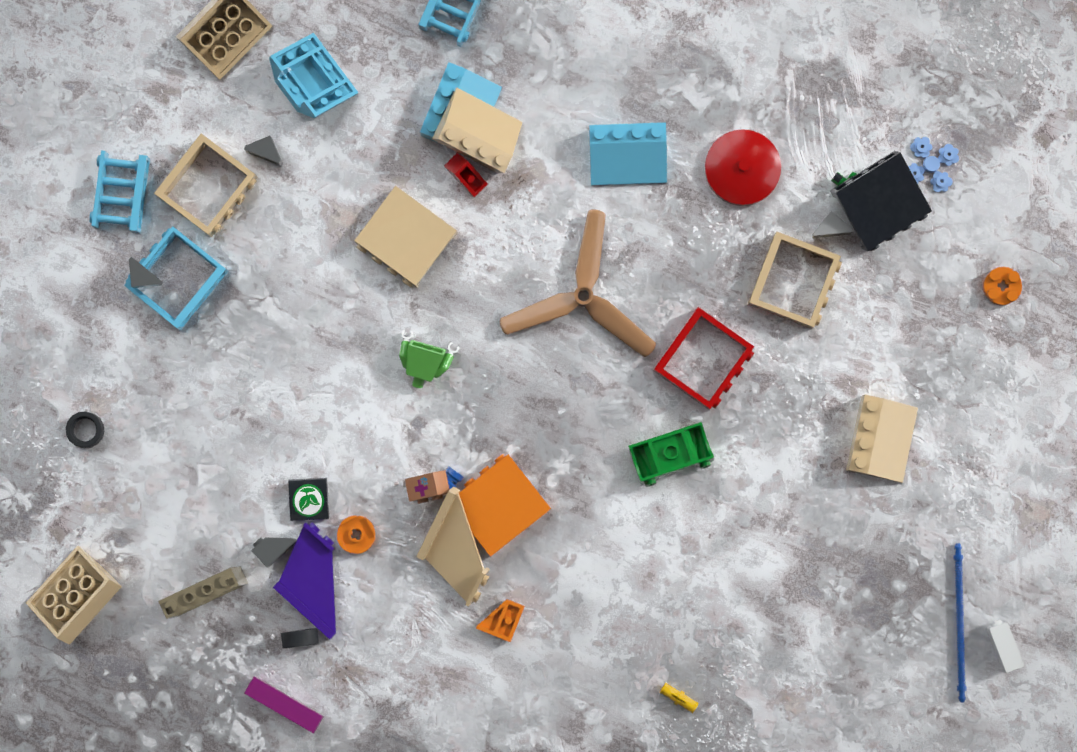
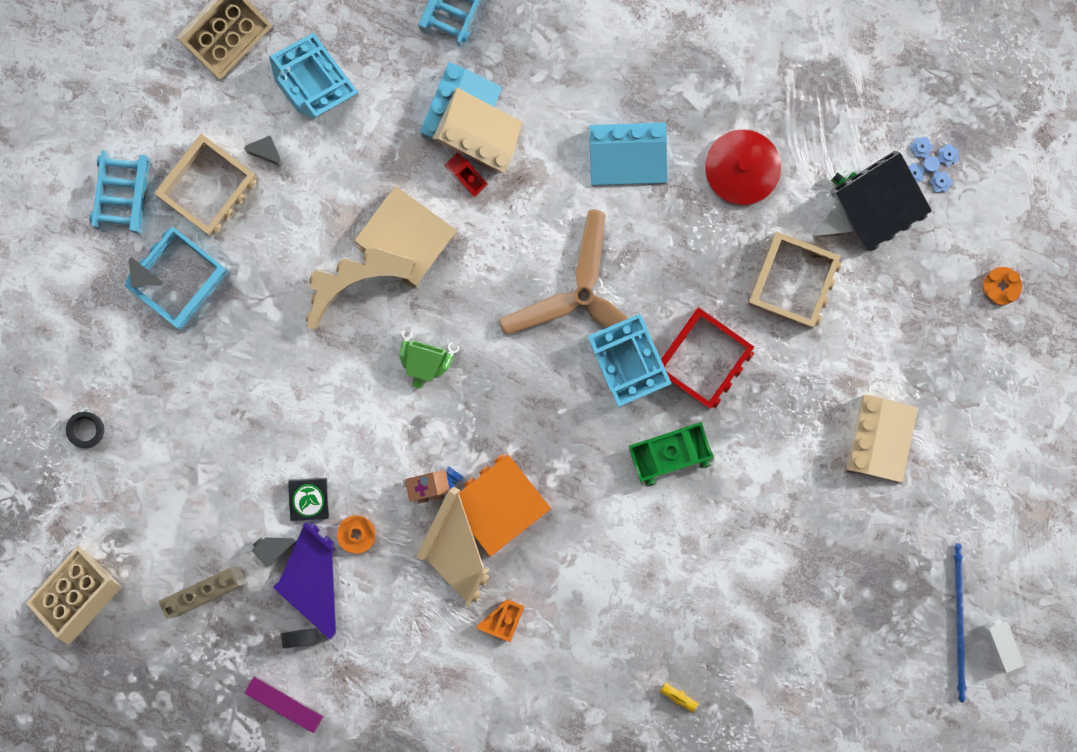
none -> tan arch [306,246,417,329]
none -> medium azure slope [587,313,672,407]

